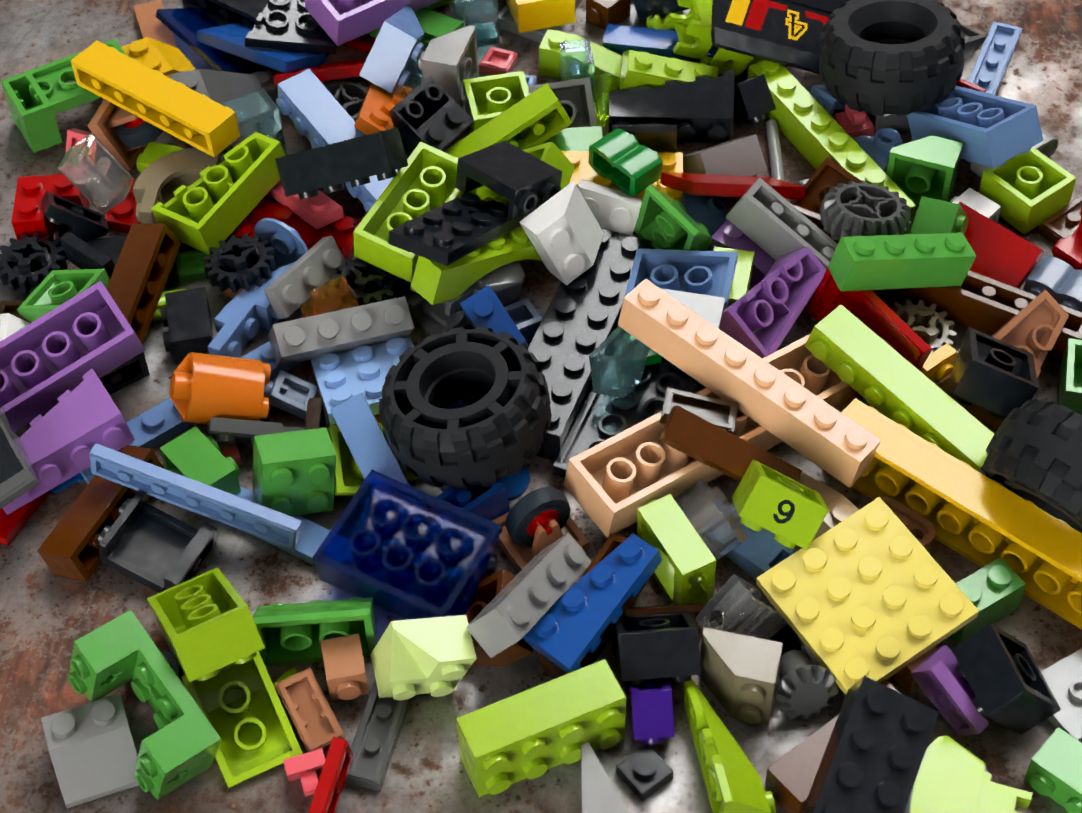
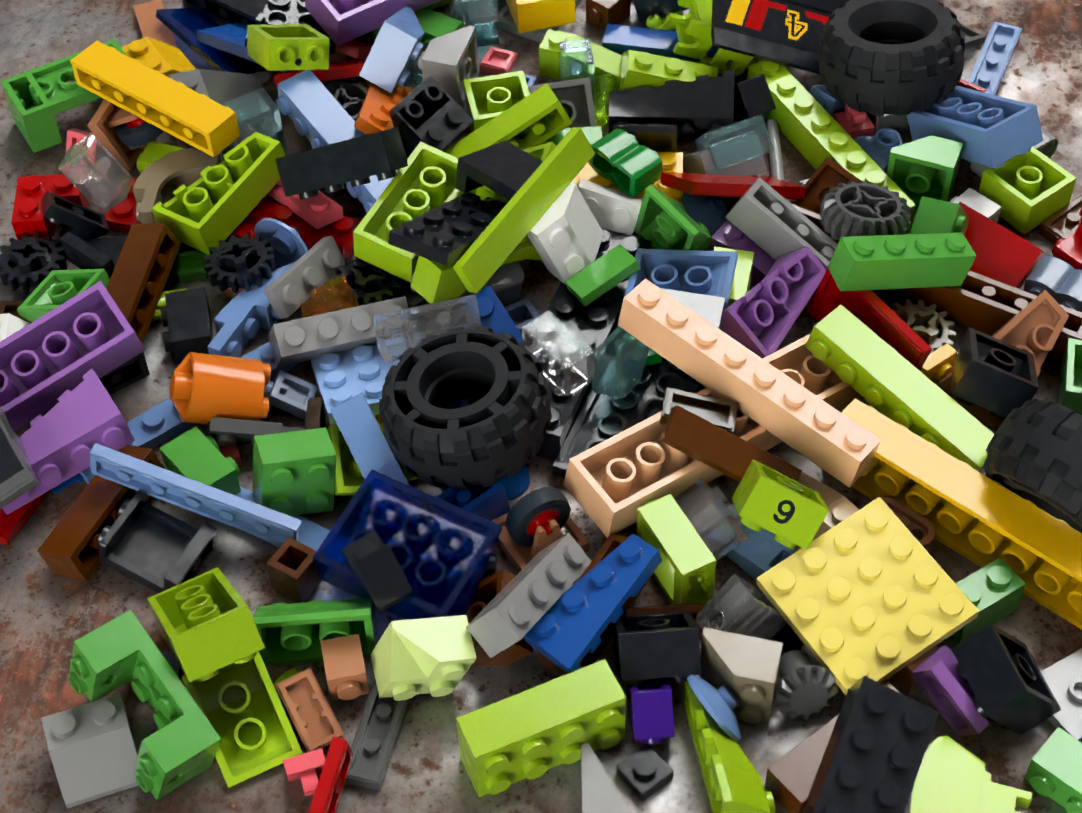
none -> lime window [247,24,329,71]
none -> reddish brown brick [266,537,324,603]
none -> coral tile [336,40,372,59]
none -> black slope [341,530,414,613]
none -> clear slope [373,294,482,362]
none -> lime tile [453,127,595,294]
none -> clear brick [521,311,595,397]
none -> bright green tile [565,244,641,306]
none -> medium blue dish [687,674,741,742]
none -> clear light blue panel [695,115,774,170]

